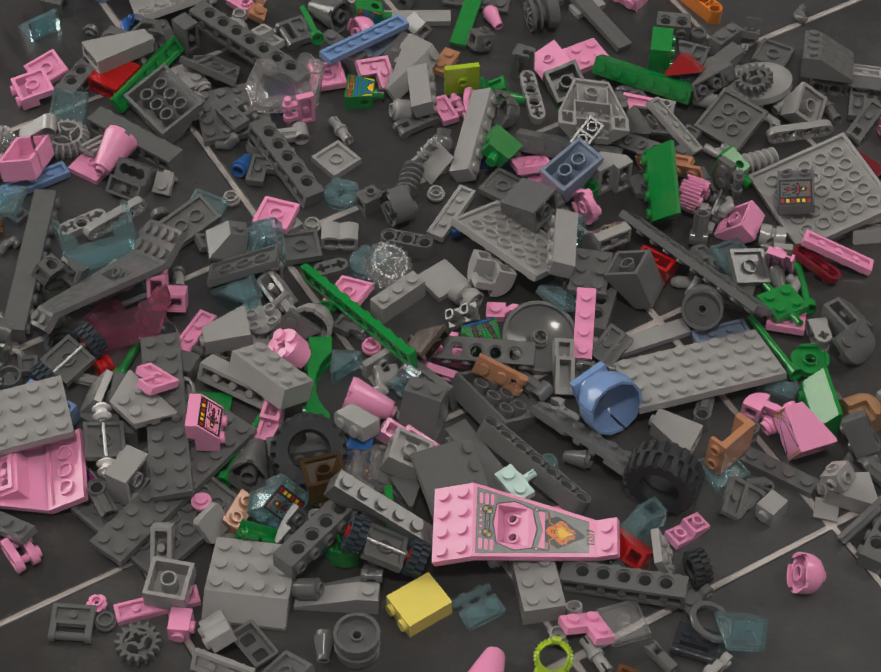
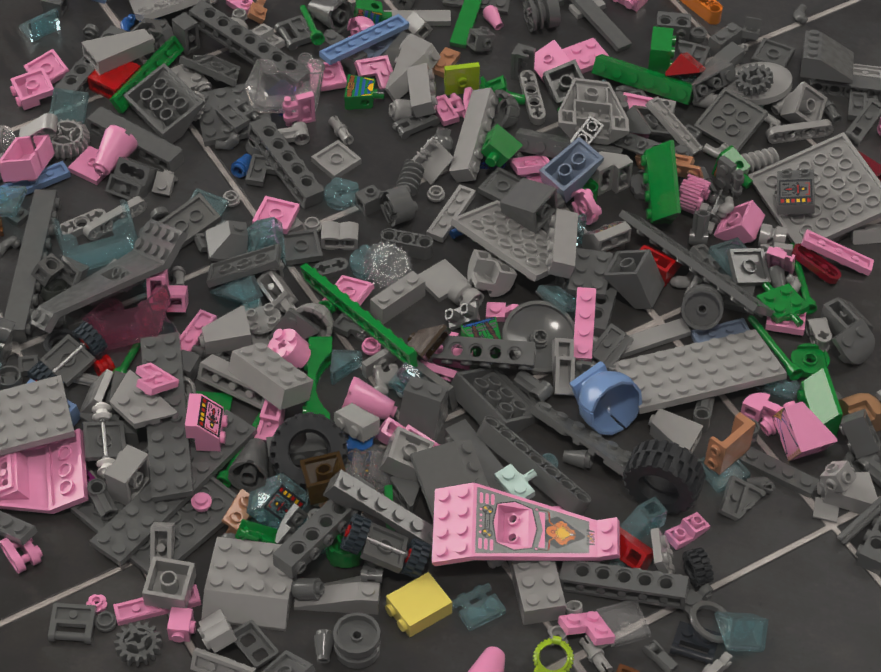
light grey tile [79,134,103,157] -> none
light grey piece [193,502,230,544] -> none
nougat plate [471,353,529,396] -> none
light grey bar [548,397,582,422] -> none
light grey brick [755,489,788,527] -> none
bright pink cylinder [787,552,826,594] -> none

